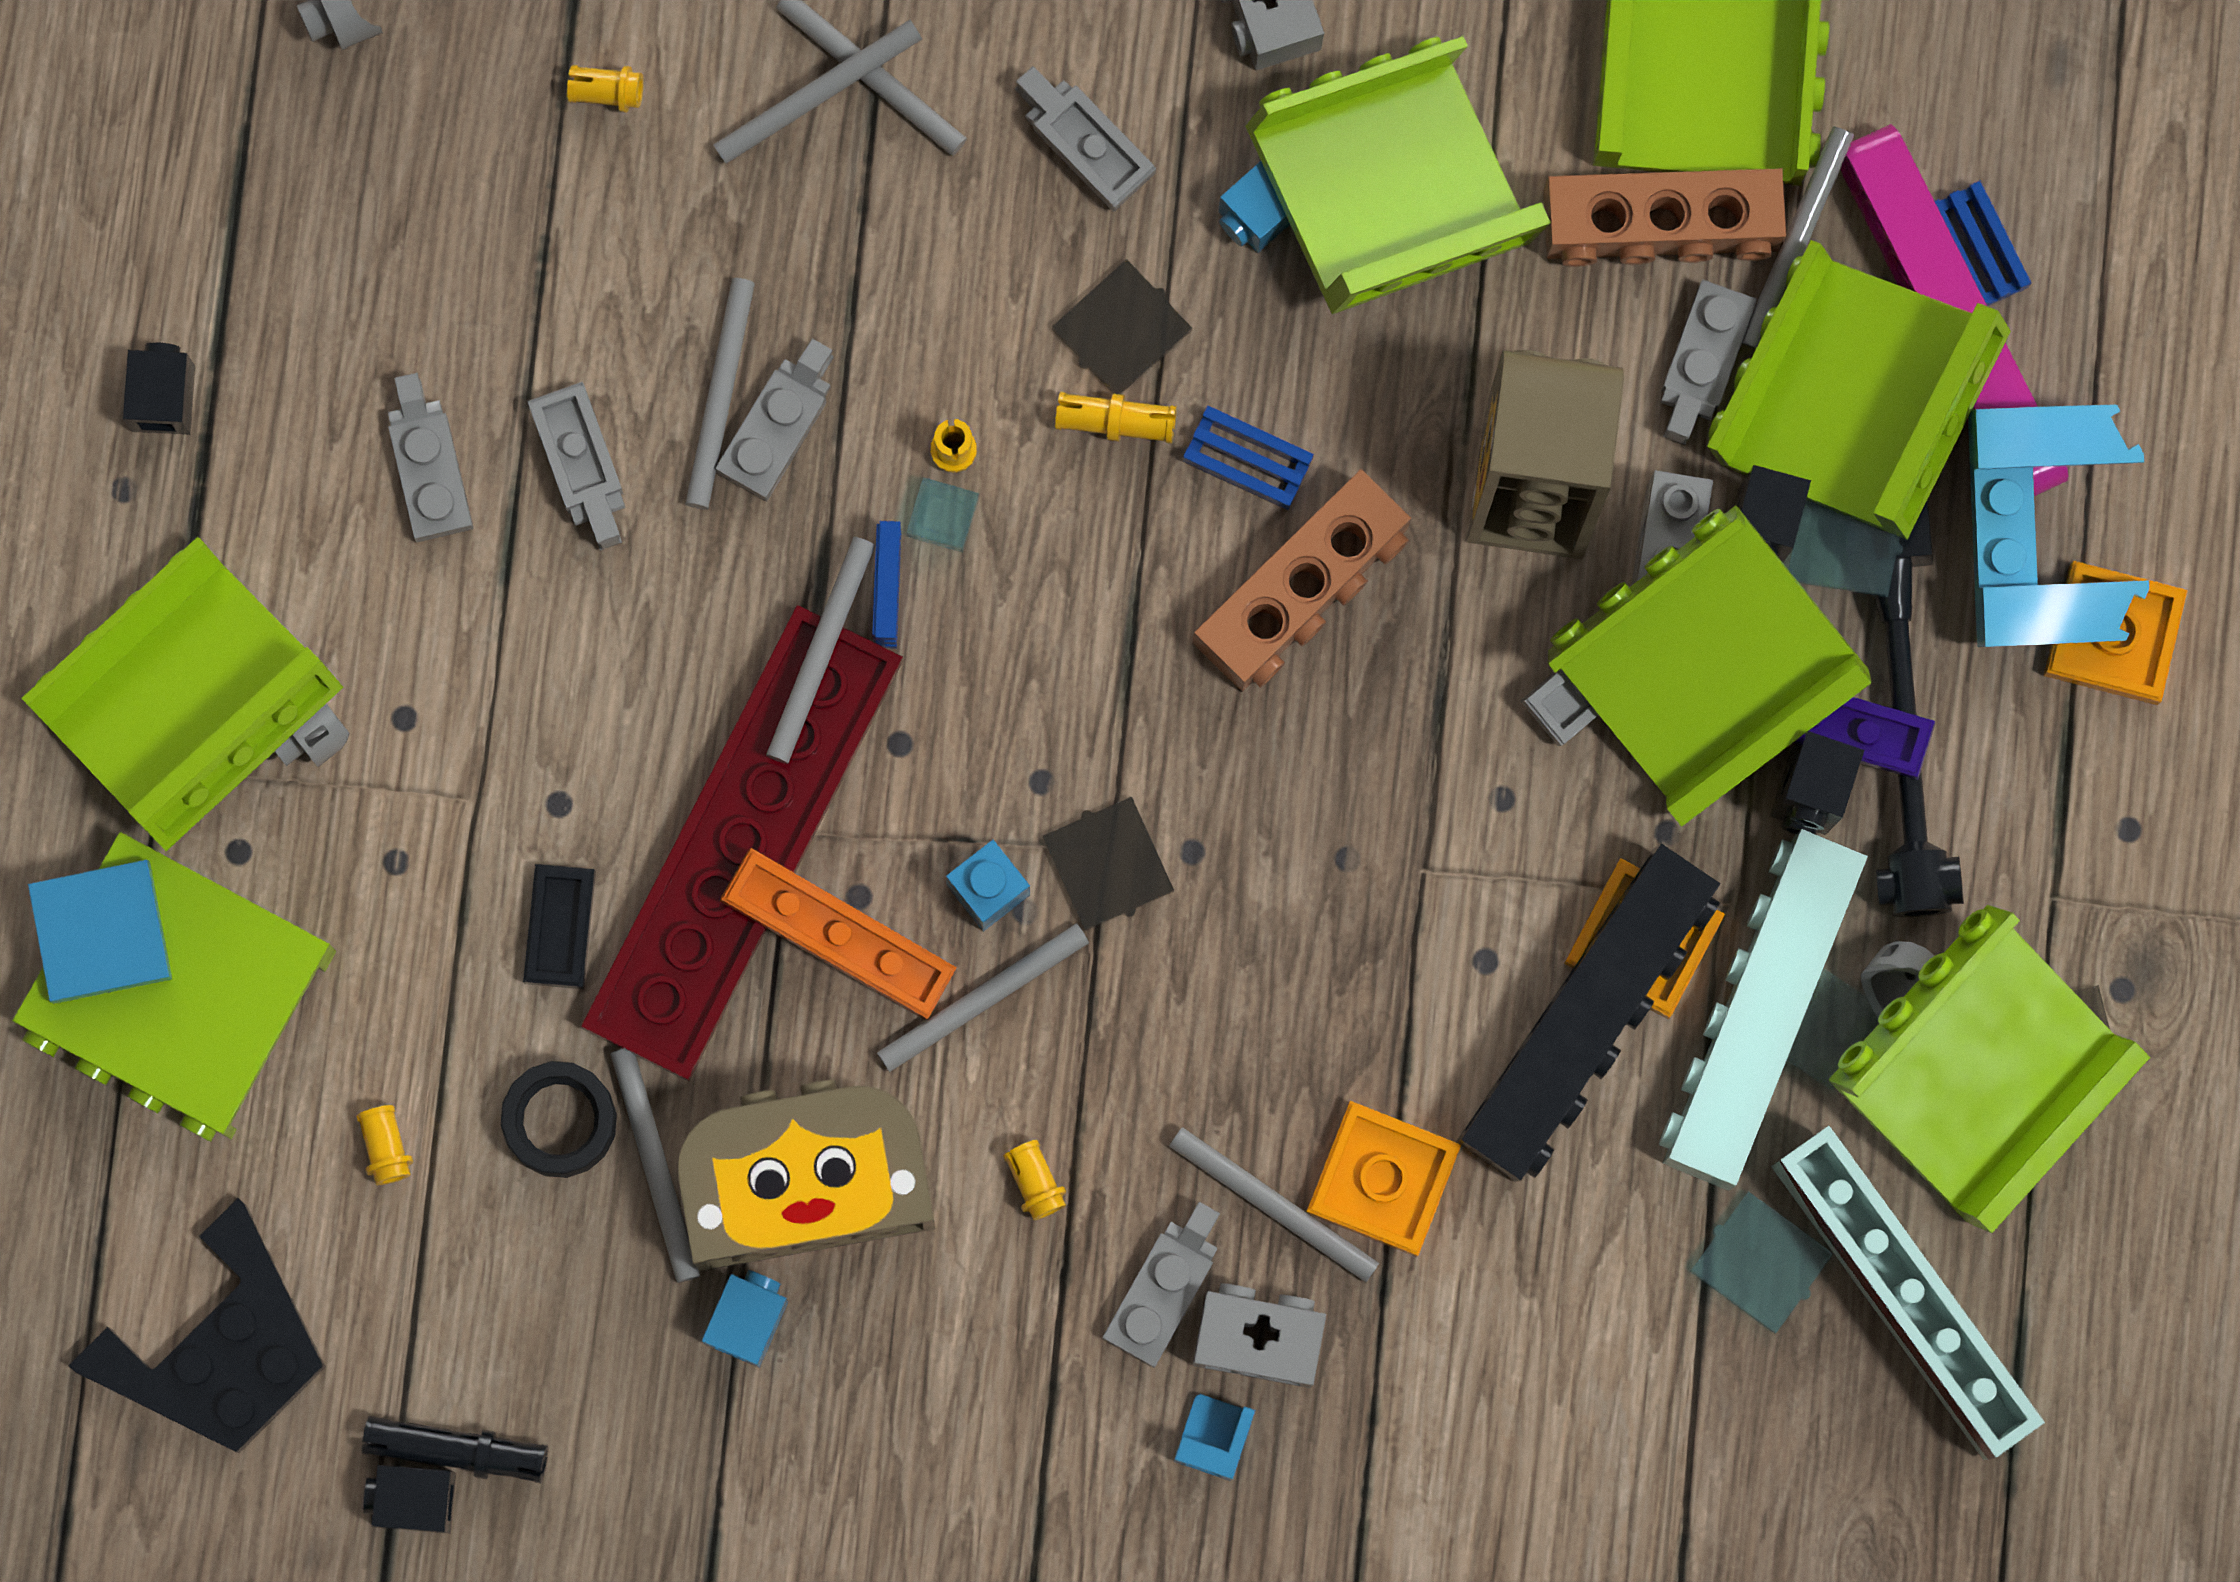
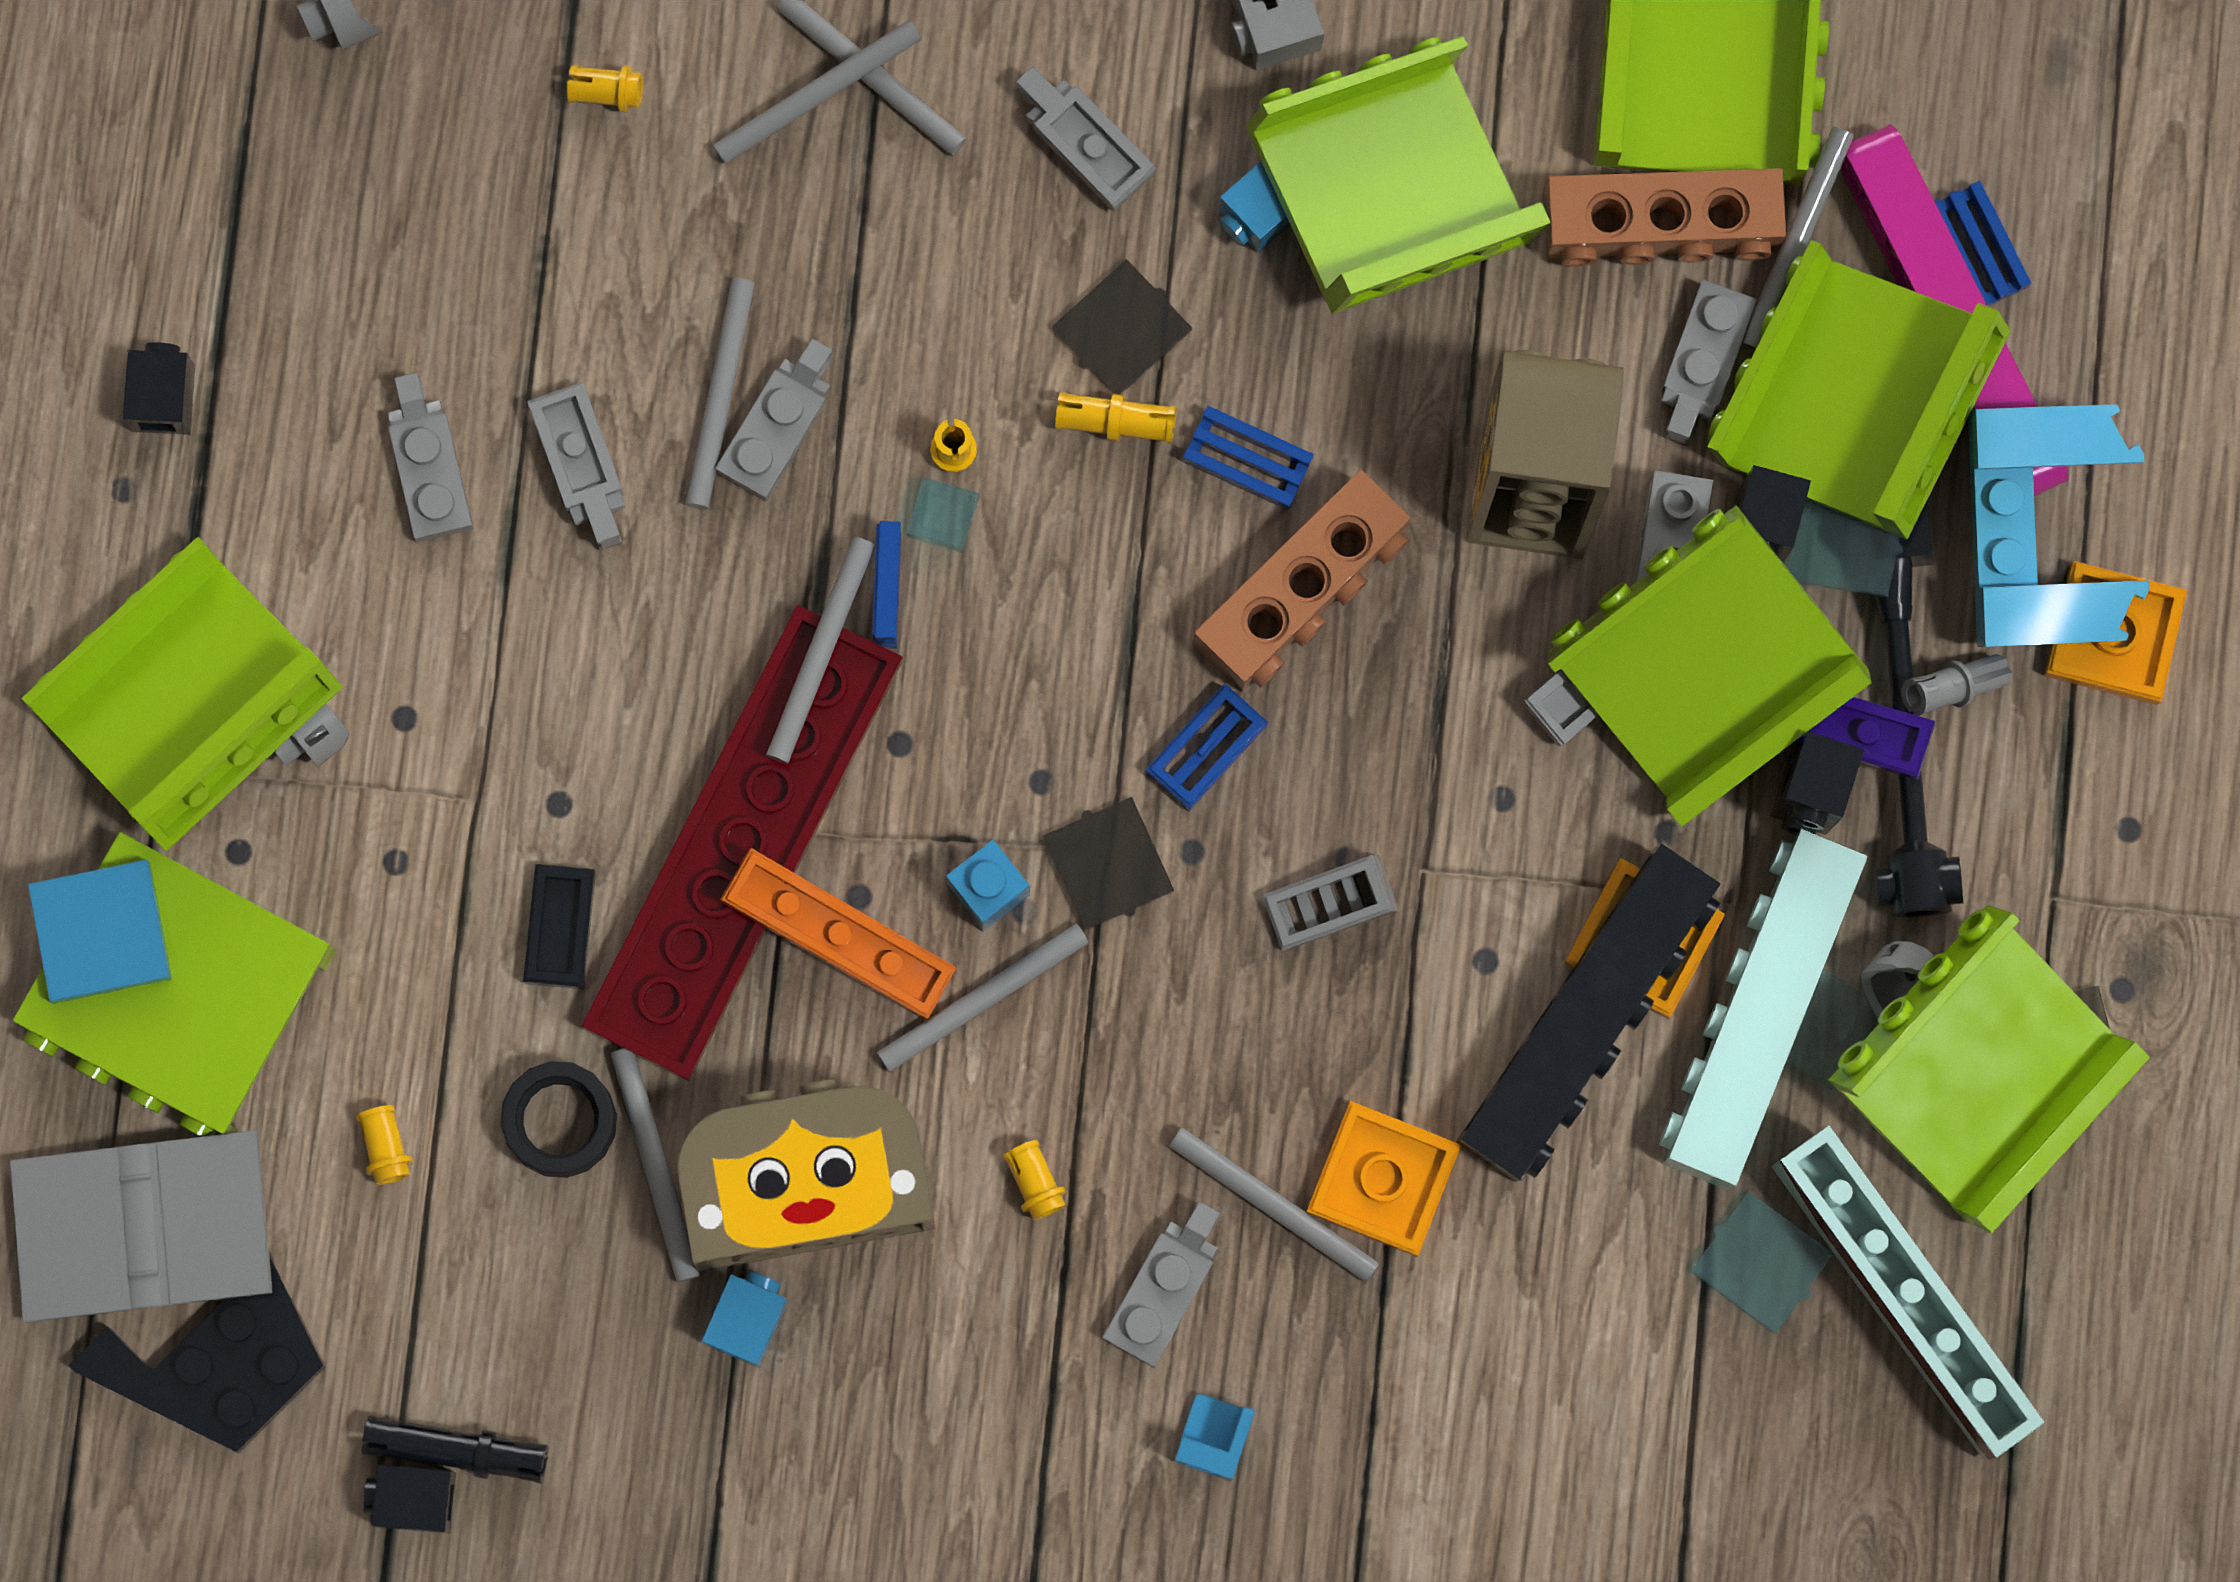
light grey brick [1192,1283,1326,1388] -> none
none -> light grey piece [10,1130,272,1323]
none -> blue tile [1145,683,1269,812]
none -> light grey slope [1263,855,1399,951]
none -> light grey axle [1901,654,2012,716]

